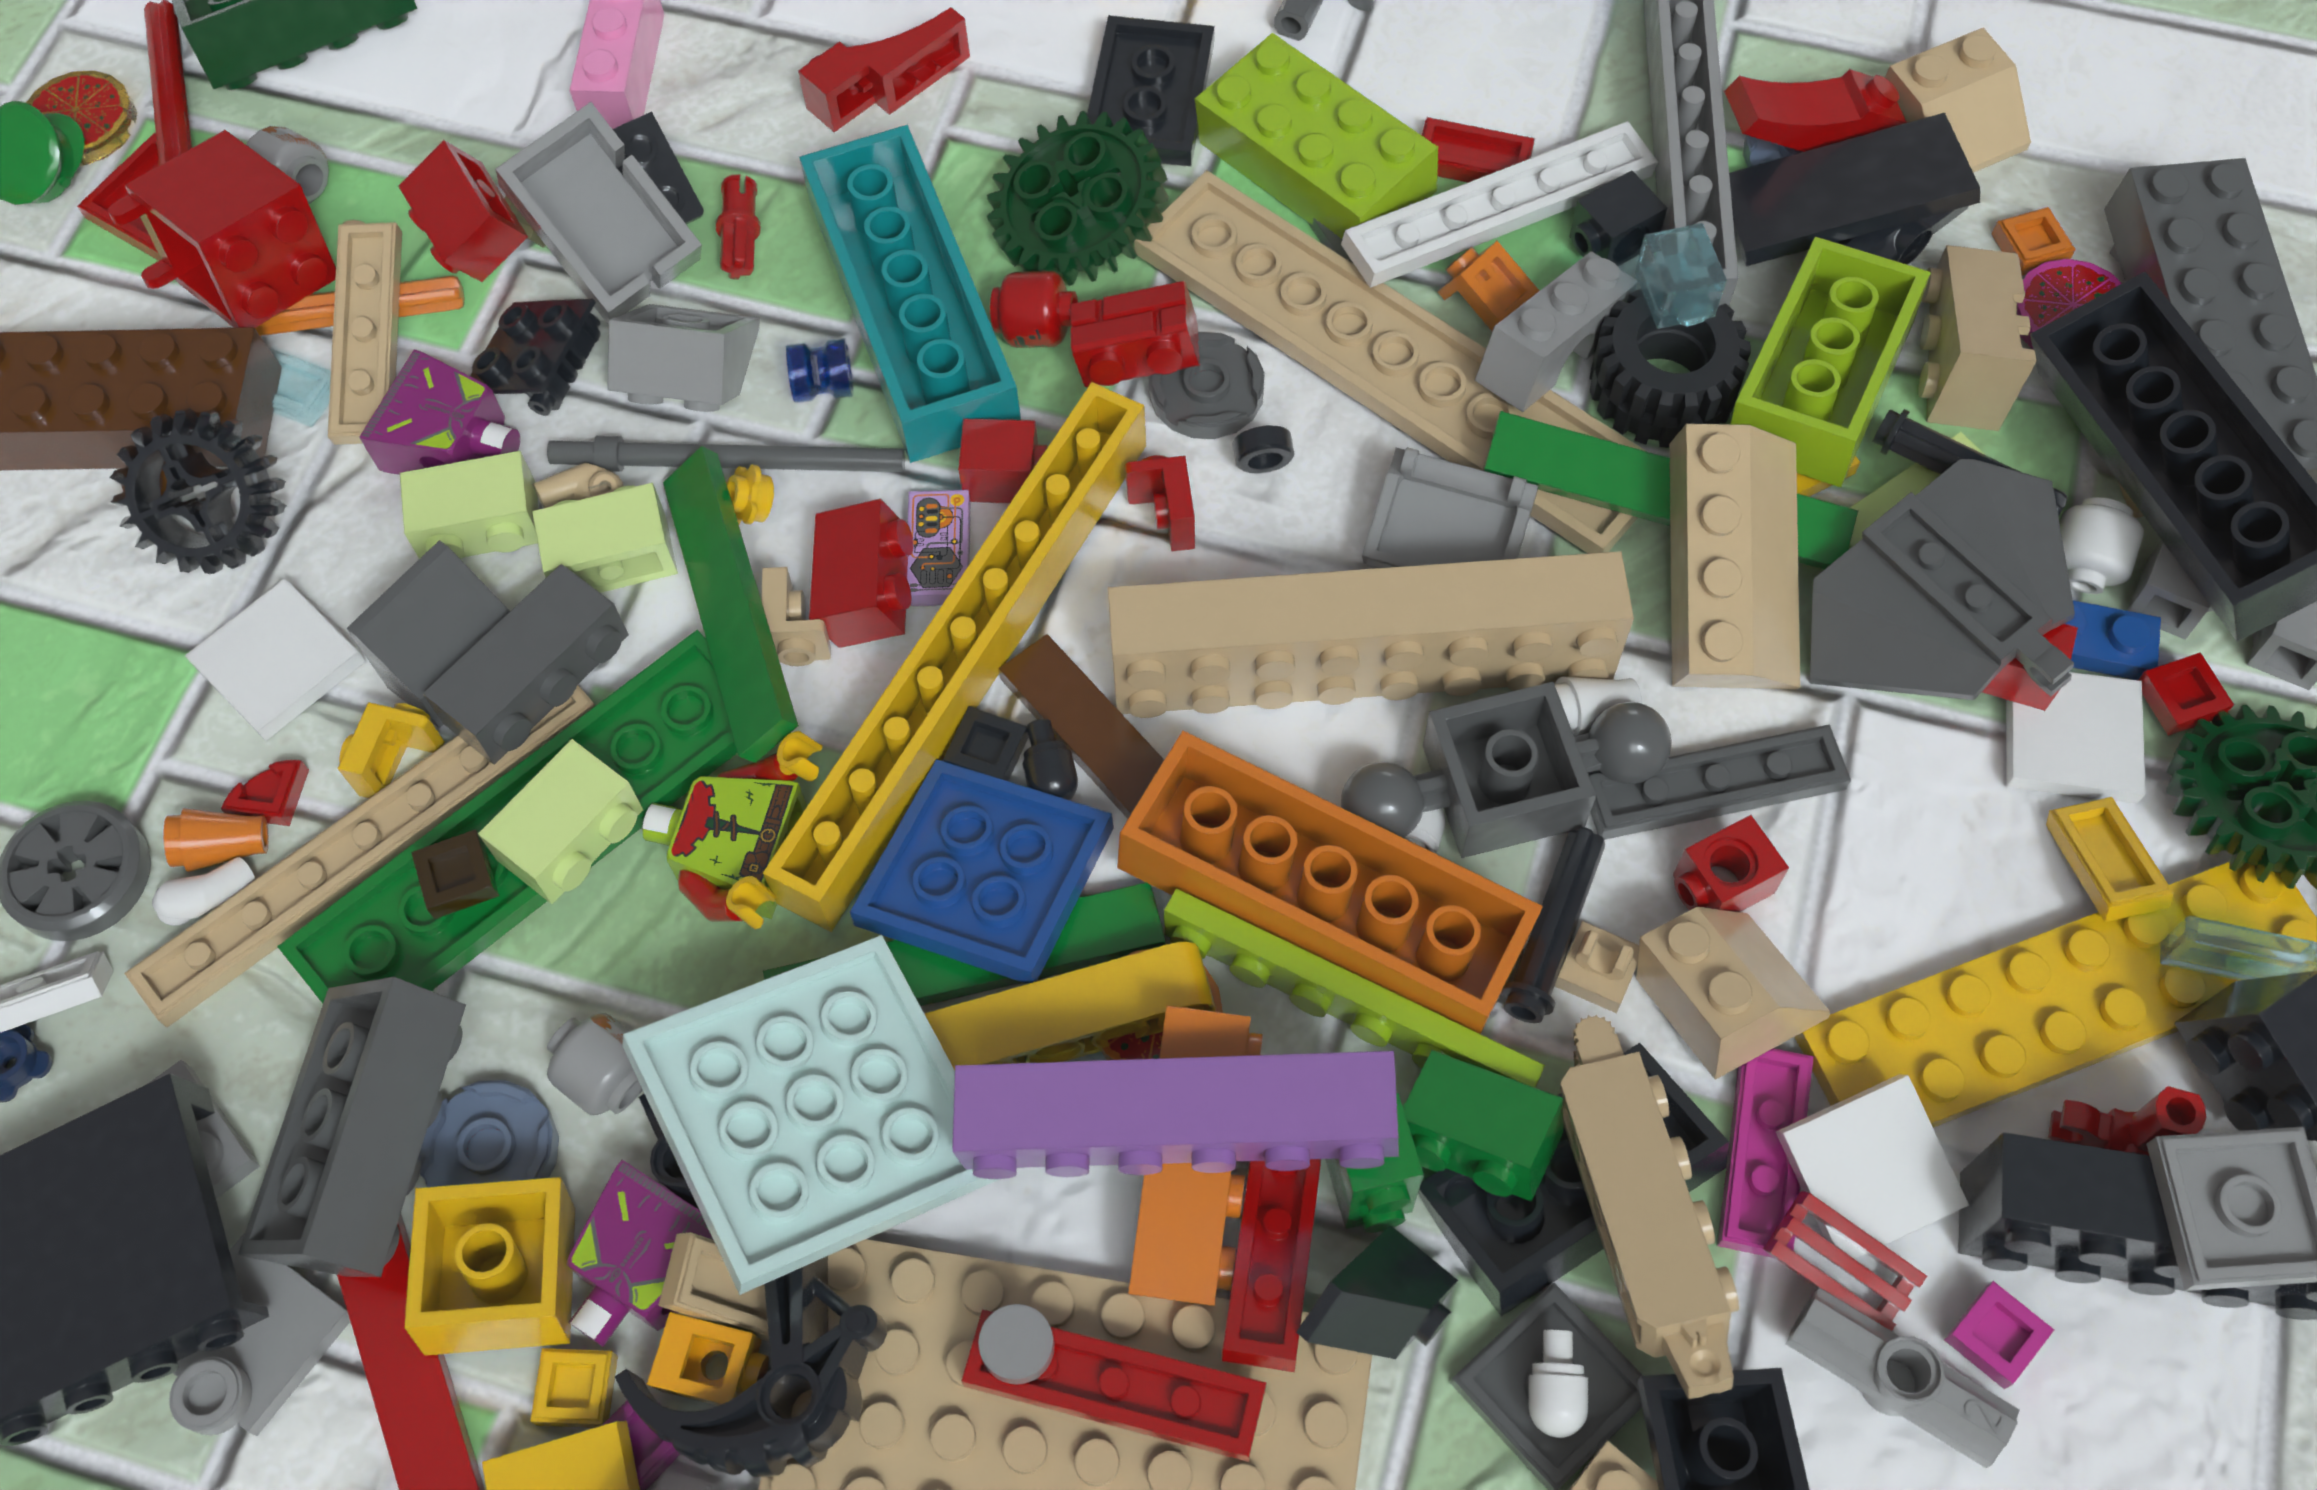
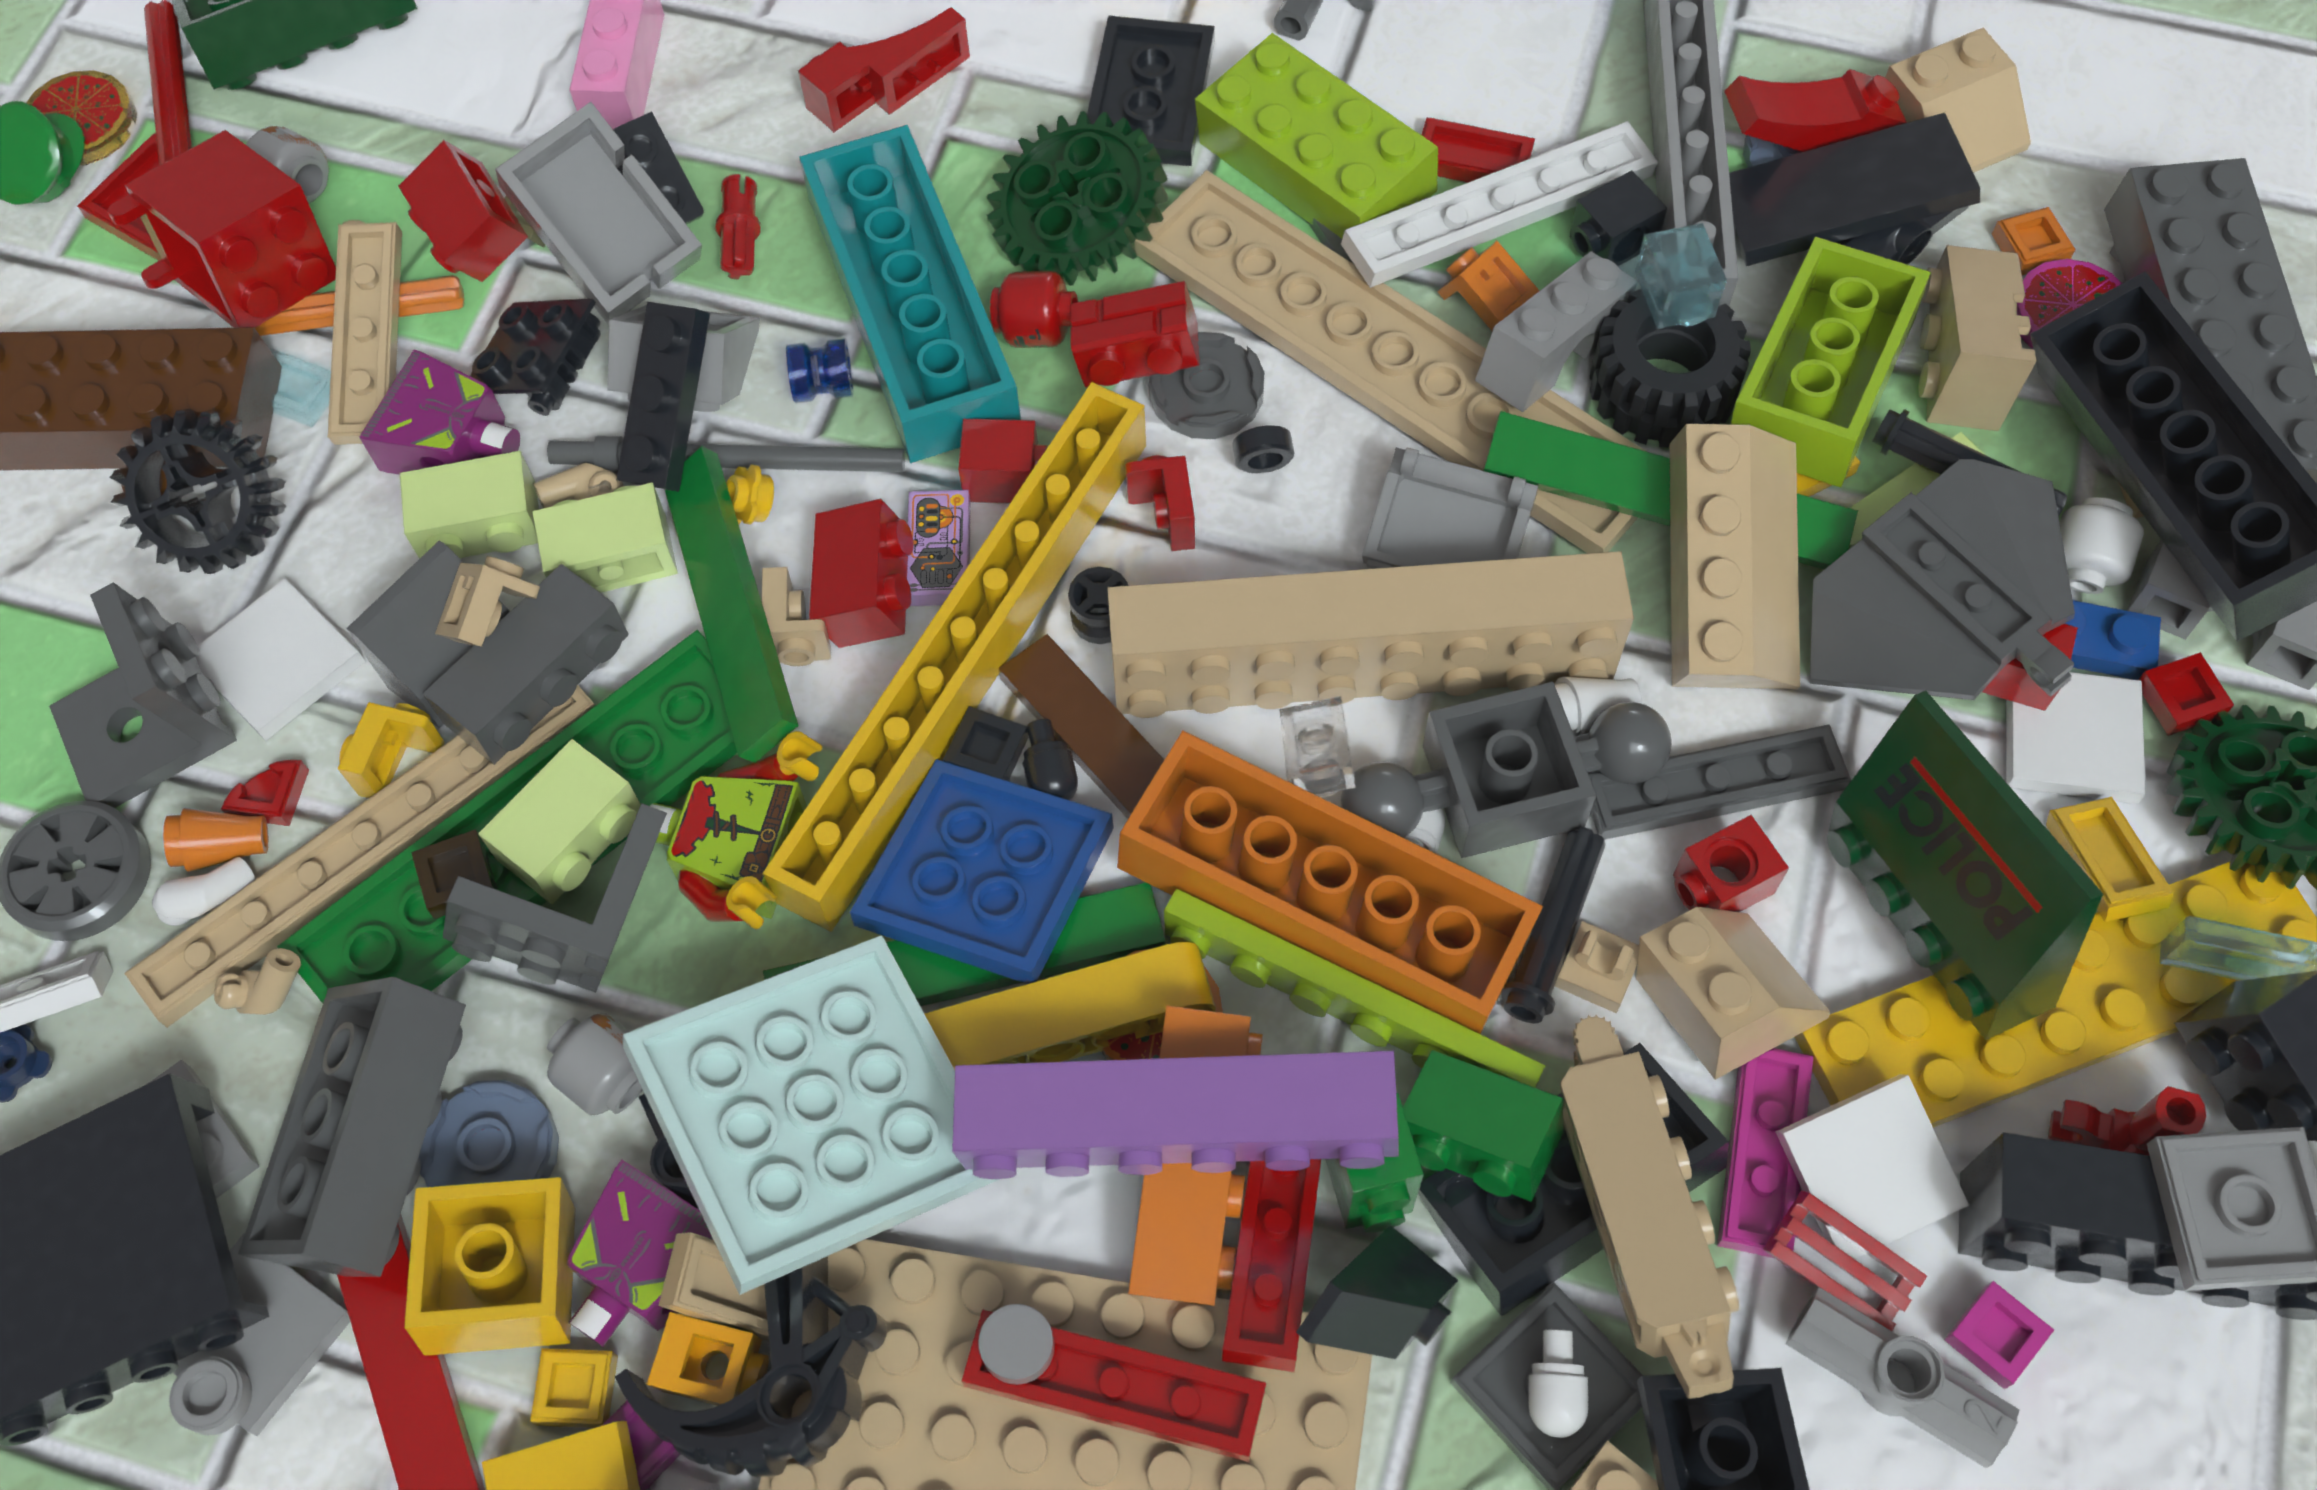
none -> dark grey bracket [49,582,237,808]
none -> tan arm [214,948,301,1015]
none -> tan bracket [435,556,540,647]
none -> dark grey bracket [443,803,667,993]
none -> black plate [616,302,710,492]
none -> black wheel [1068,566,1129,644]
none -> clear plate [1279,696,1357,797]
none -> dark green slope [1827,690,2103,1040]

